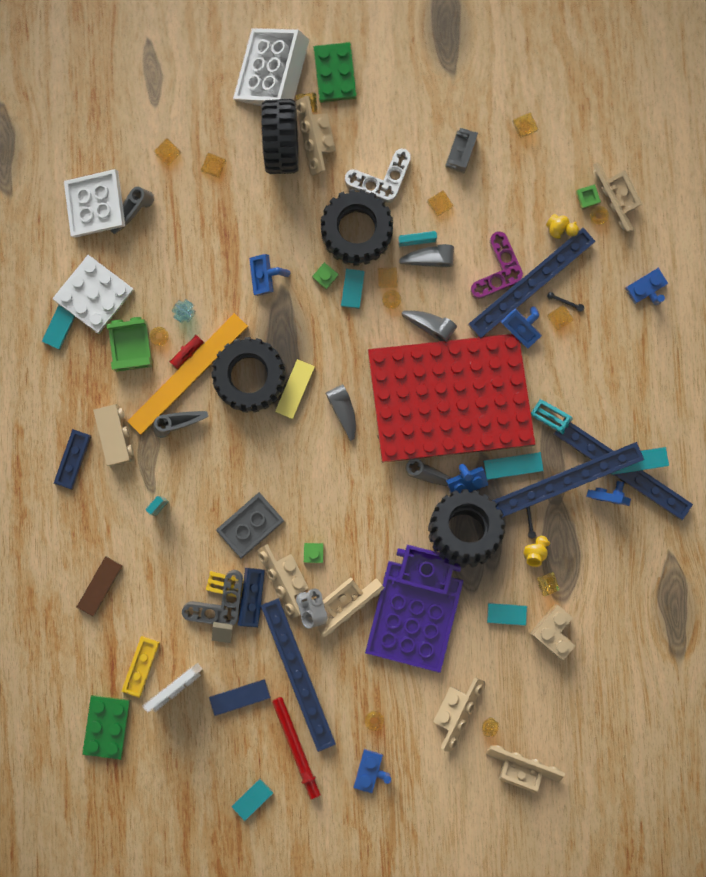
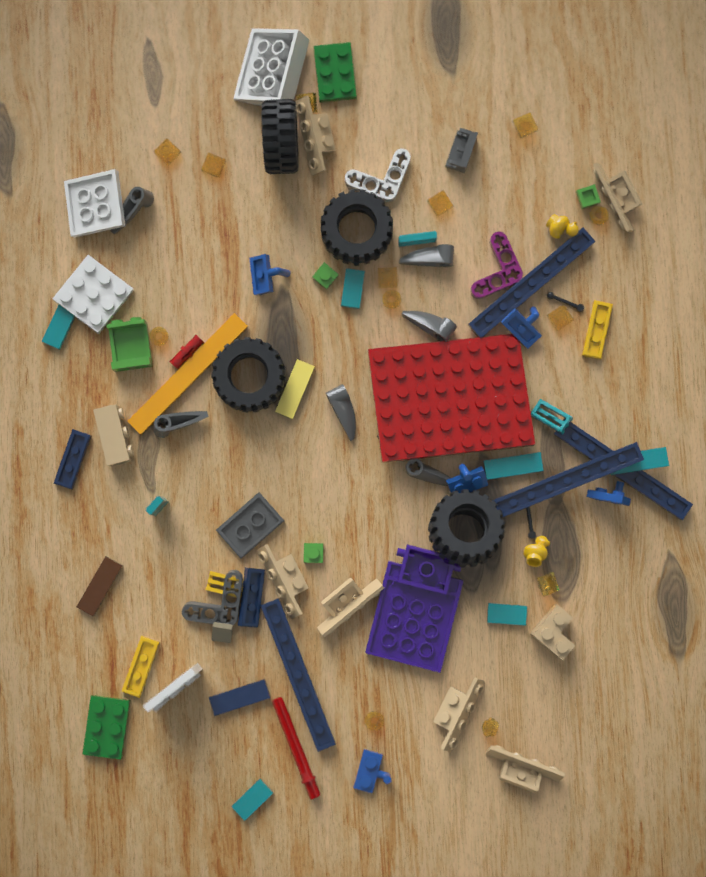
clear light blue gear [172,299,196,323] -> none
light grey piece [296,589,328,628] -> none
blue plate [625,268,668,306] -> none
none -> yellow tile [582,300,613,360]

